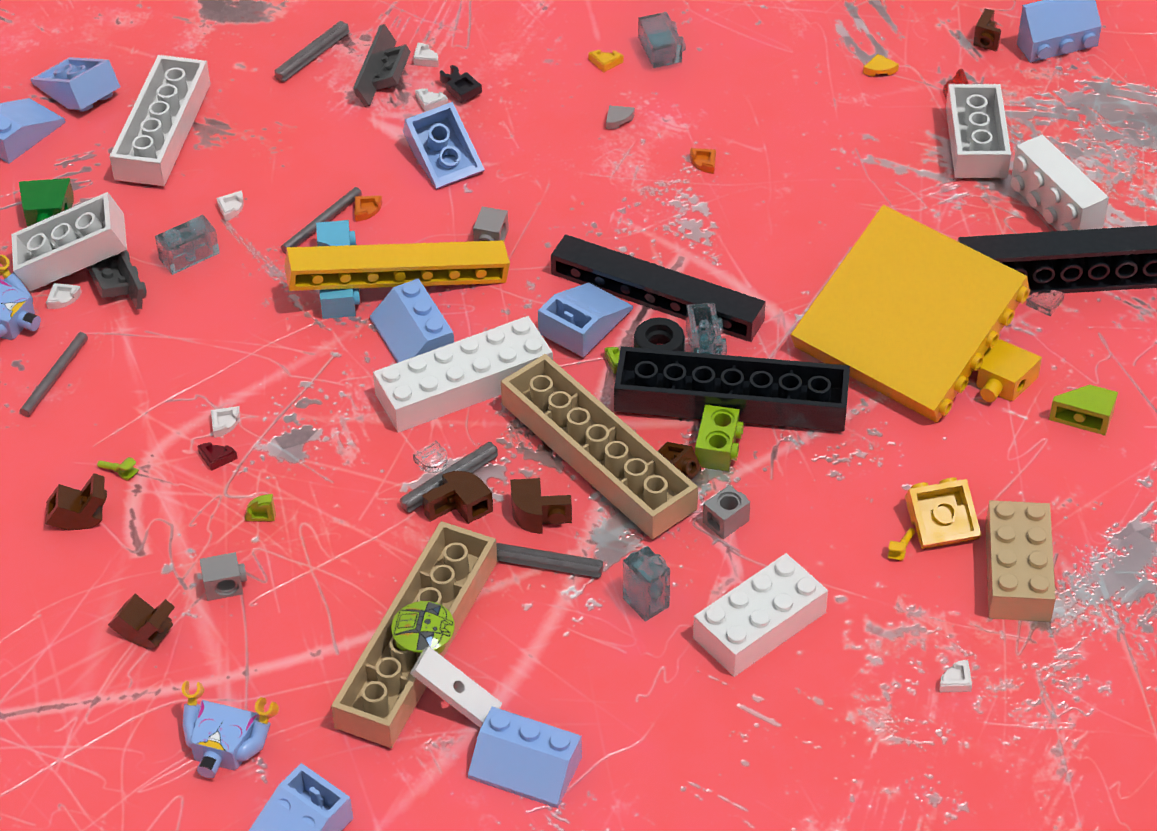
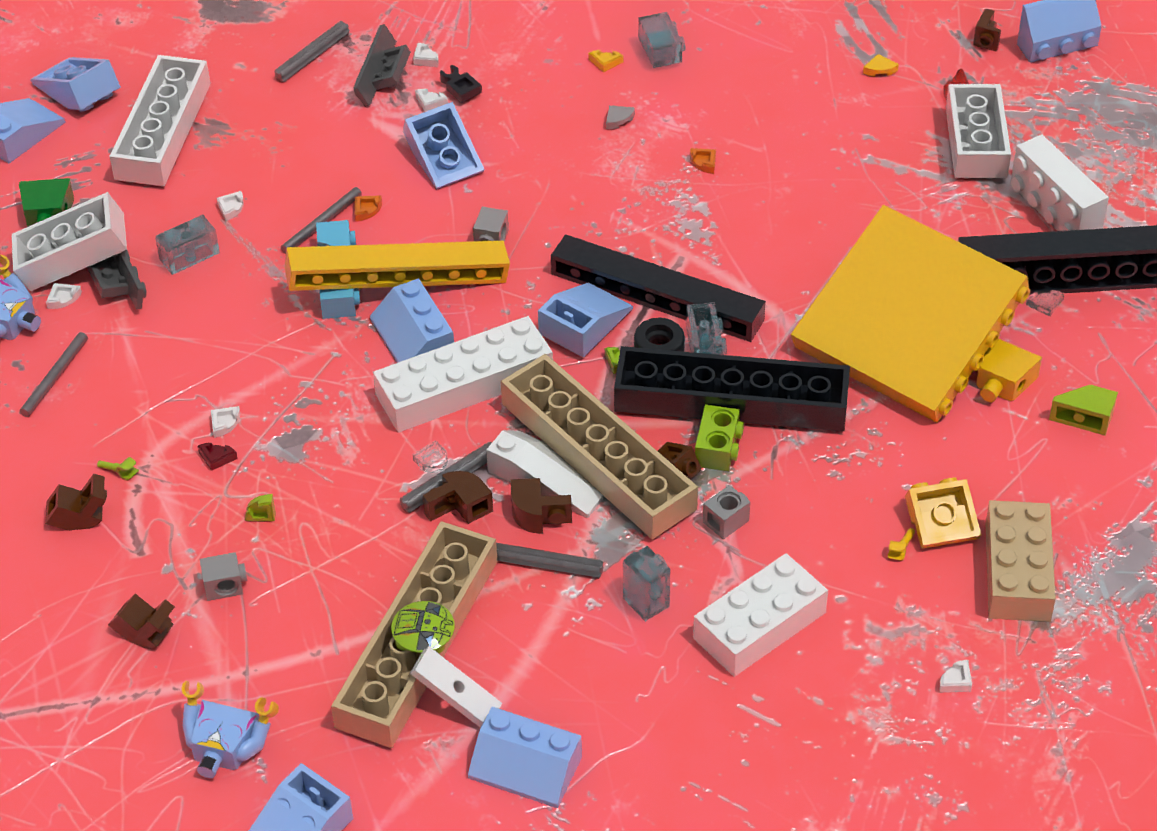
none -> white wedge [486,430,603,518]

